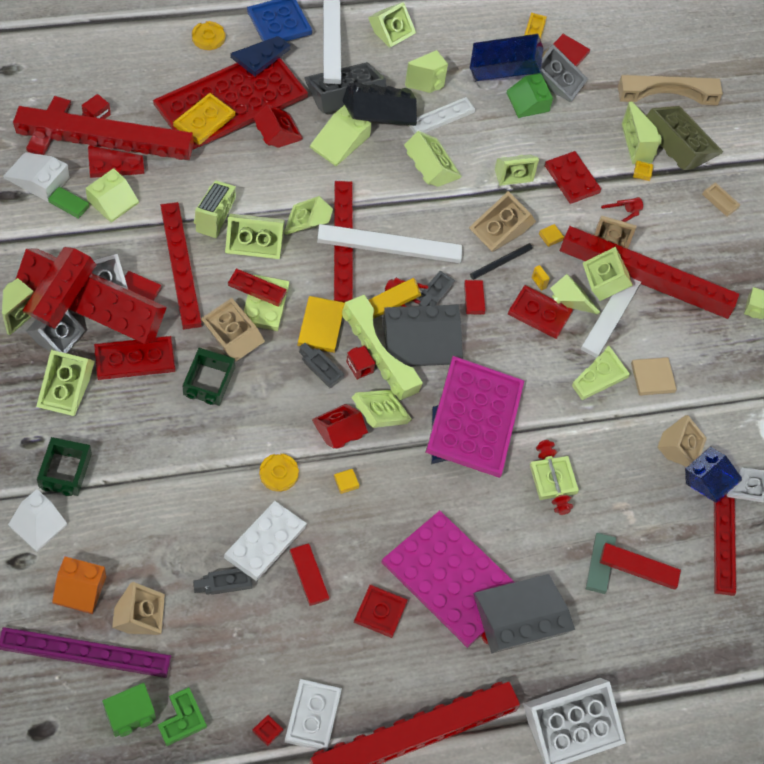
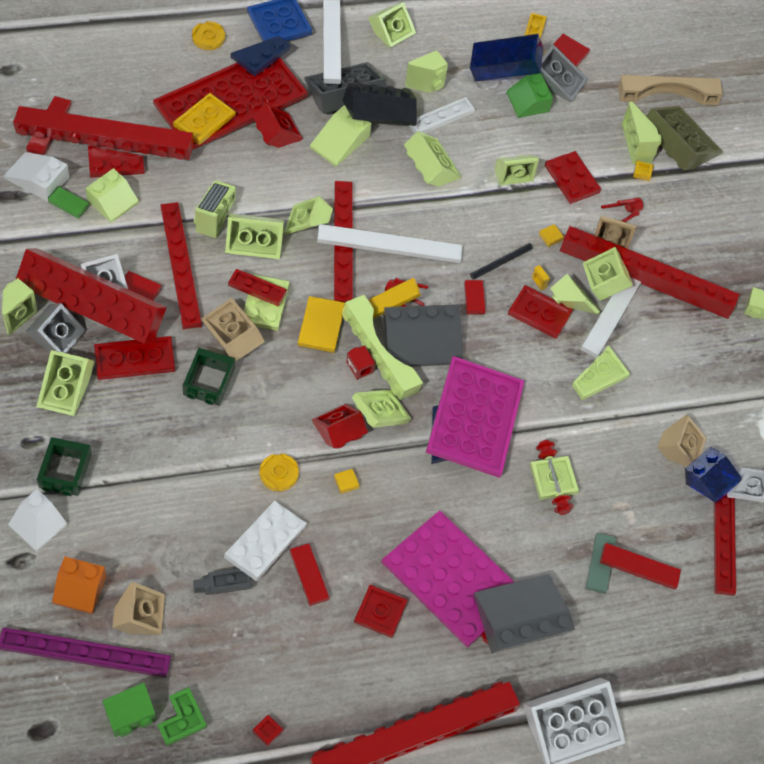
red slope [22,247,96,329] -> none
red brick [82,94,111,119] -> none
white tile [285,679,342,752] -> none
dark grey hinge [299,343,344,388] -> none
dark grey hinge [418,271,455,306] -> none
tan slope [469,191,536,252] -> none
tan tile [631,357,677,396] -> none
tan tile [702,183,740,217] -> none

